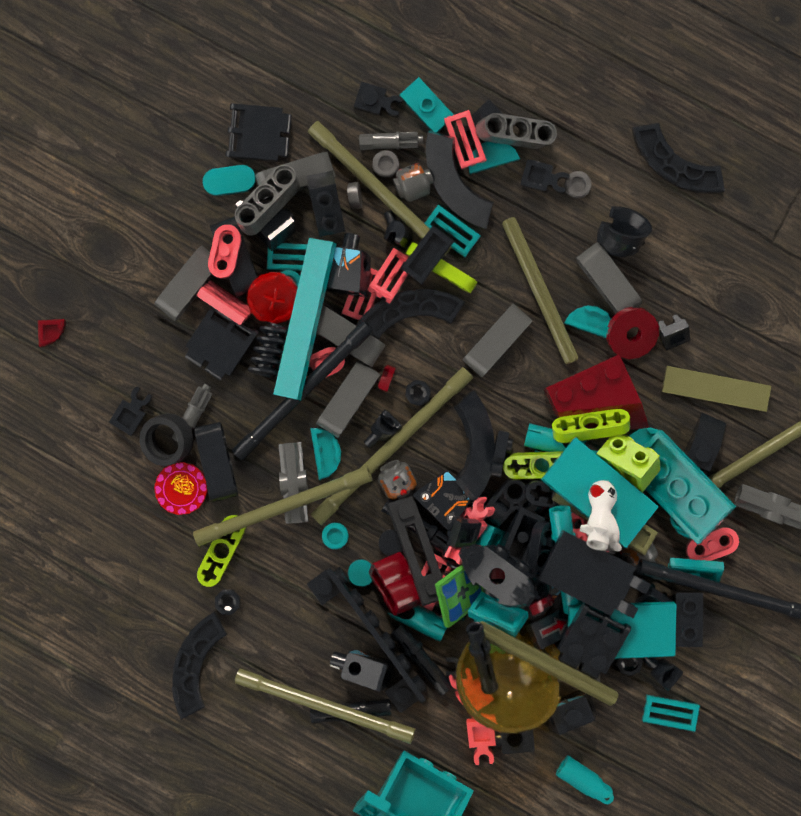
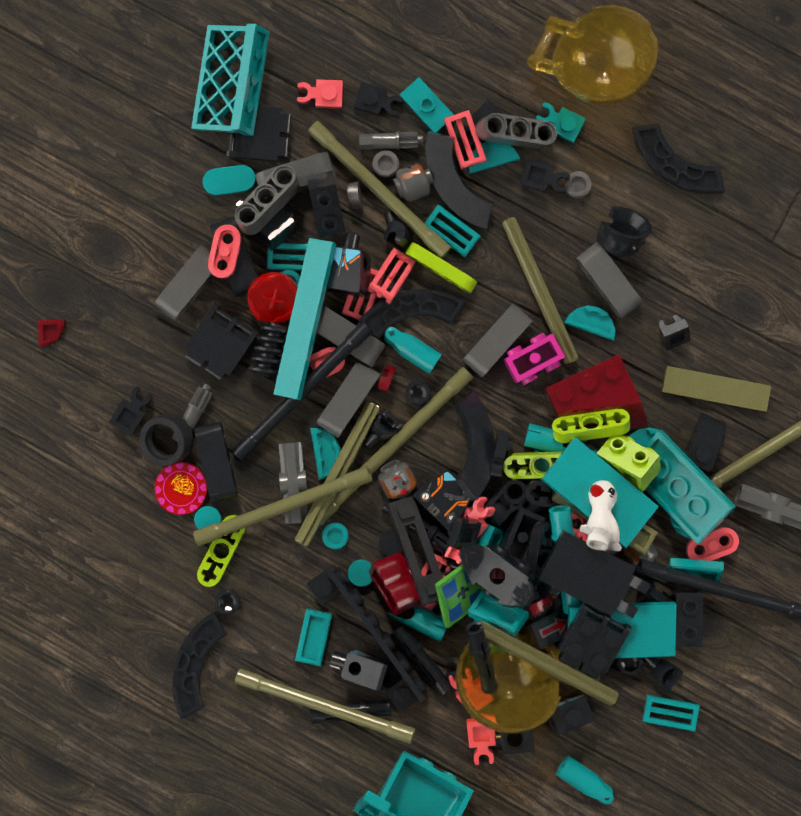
coral tile [197,280,252,325] -> none
black tile [401,226,454,284] -> none
dark red tile [606,307,659,359] -> none
none -> teal fence [191,24,270,136]
none -> teal tile [194,506,222,529]
none -> olive axle [295,402,380,547]
none -> teal tile [295,608,332,667]
none -> coral plate [297,80,343,109]
none -> teal piece [384,327,442,374]
none -> dark pink brick [503,333,565,385]
none -> clear yellow windscreen [527,5,658,106]
none -> teal plate [536,103,586,144]

